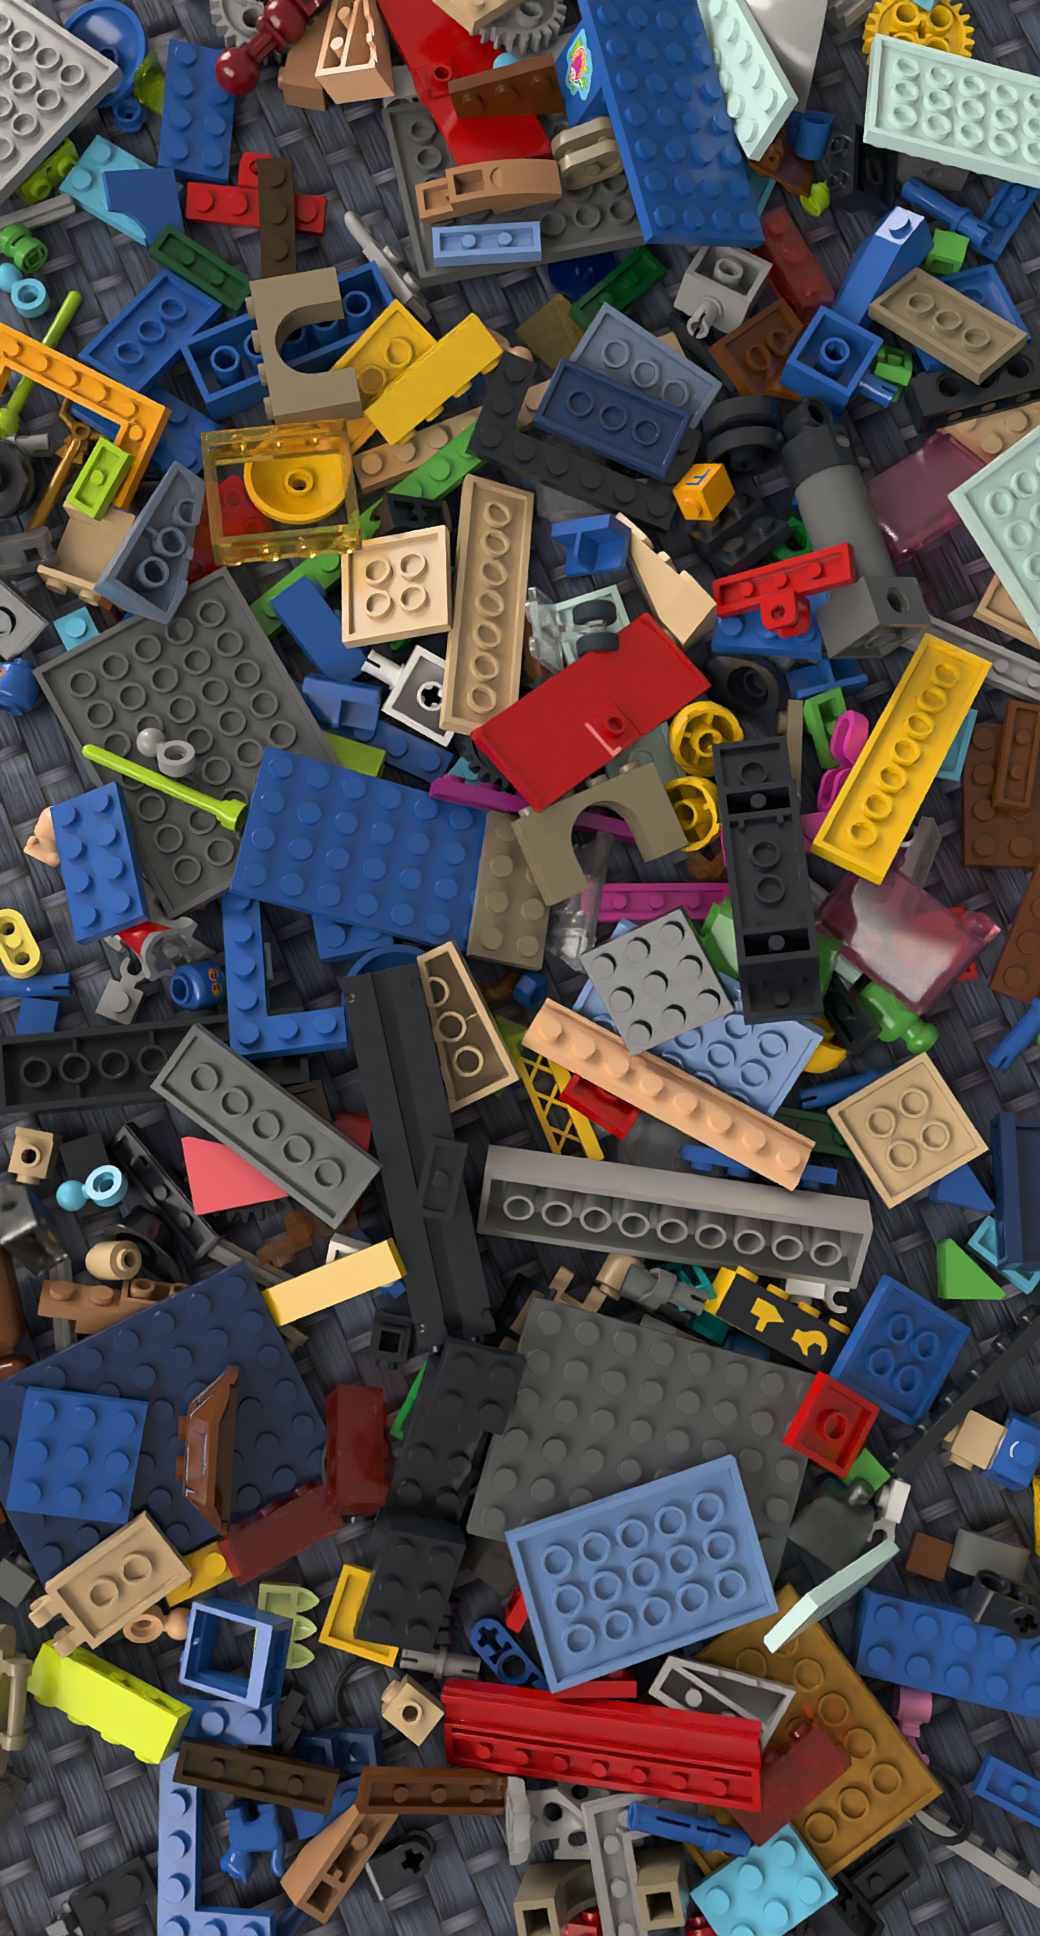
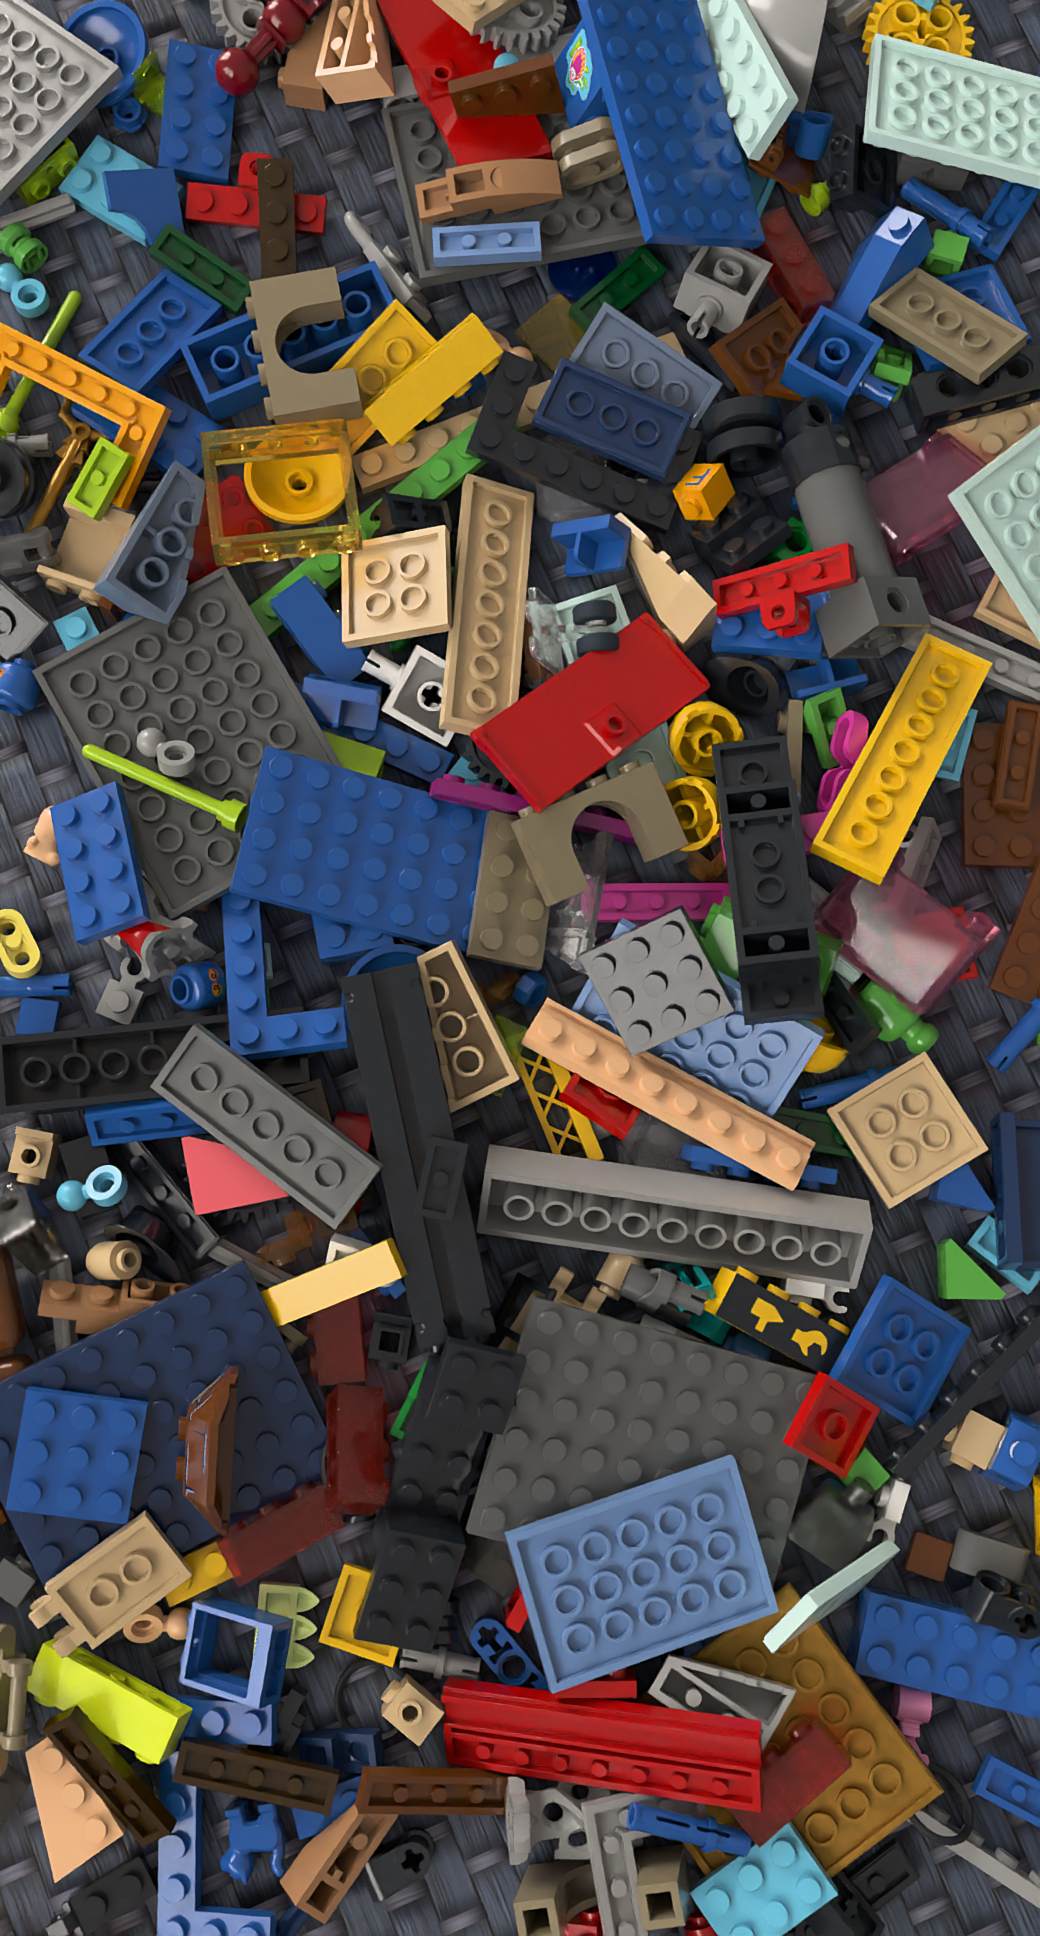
none -> light nougat wedge [25,1734,127,1883]
none -> dark brown plate [42,1705,177,1846]
none -> blue plate [84,1098,209,1146]
none -> clear red brick [307,1267,368,1386]

